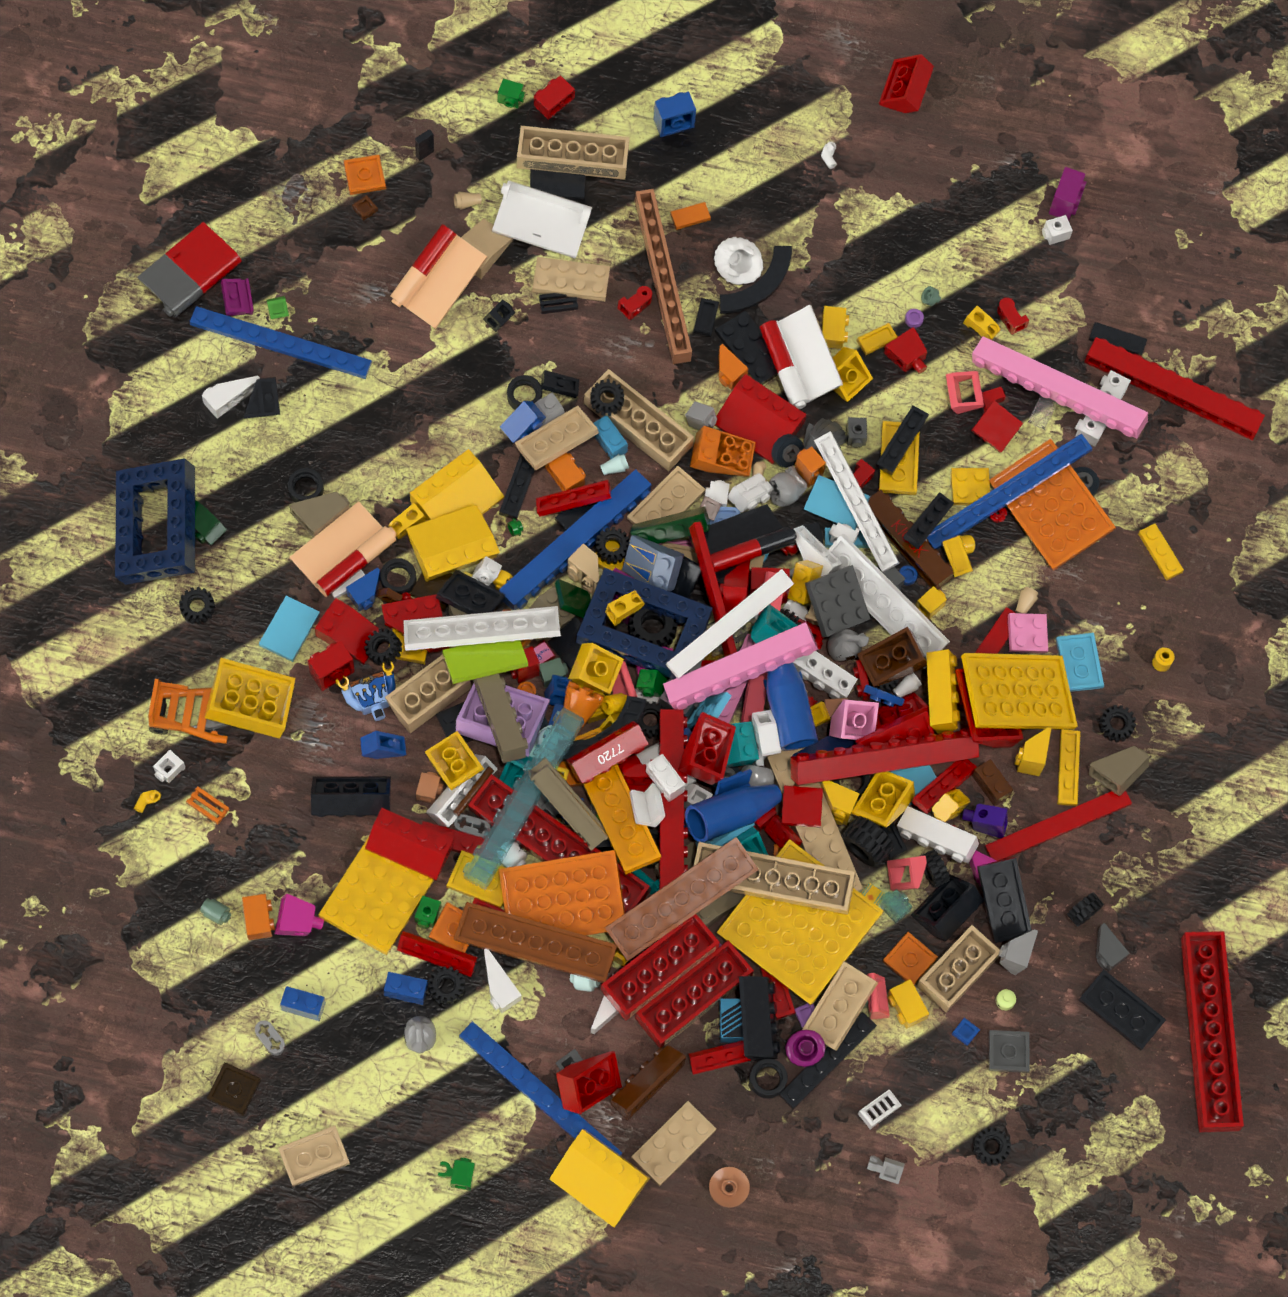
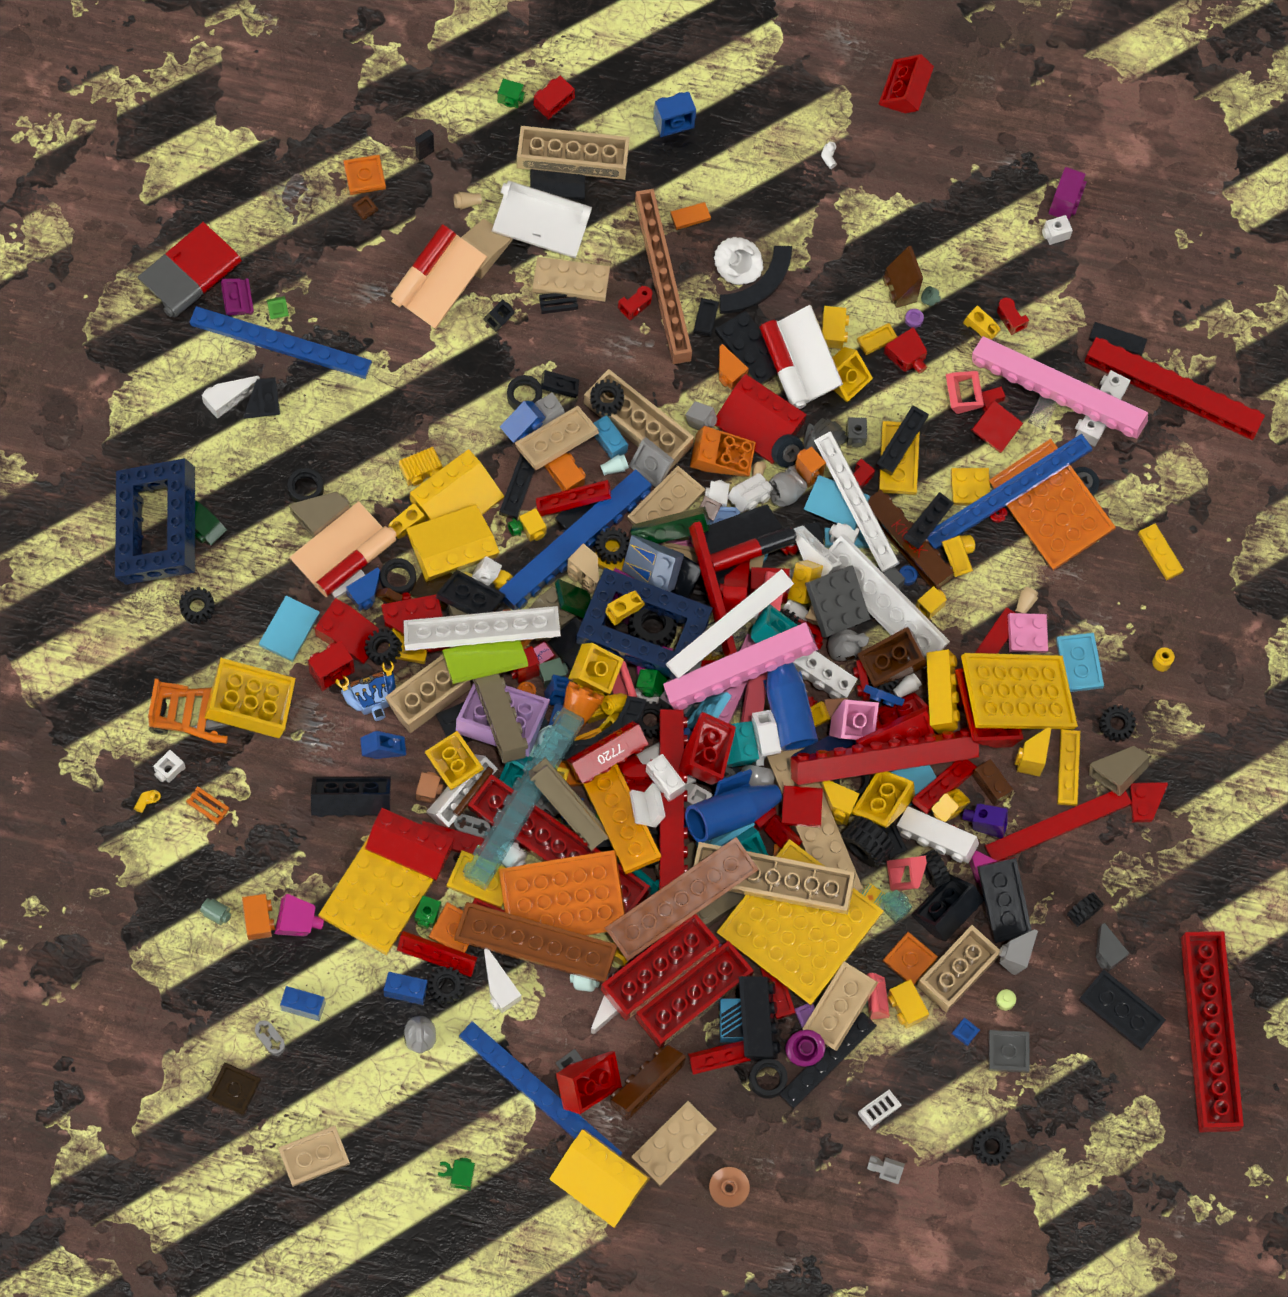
none -> yellow brick [399,447,443,486]
none -> yellow brick [519,508,547,542]
none -> light grey tile [629,437,675,488]
none -> reddish brown slope [883,246,923,308]
none -> red wing [1129,783,1168,822]

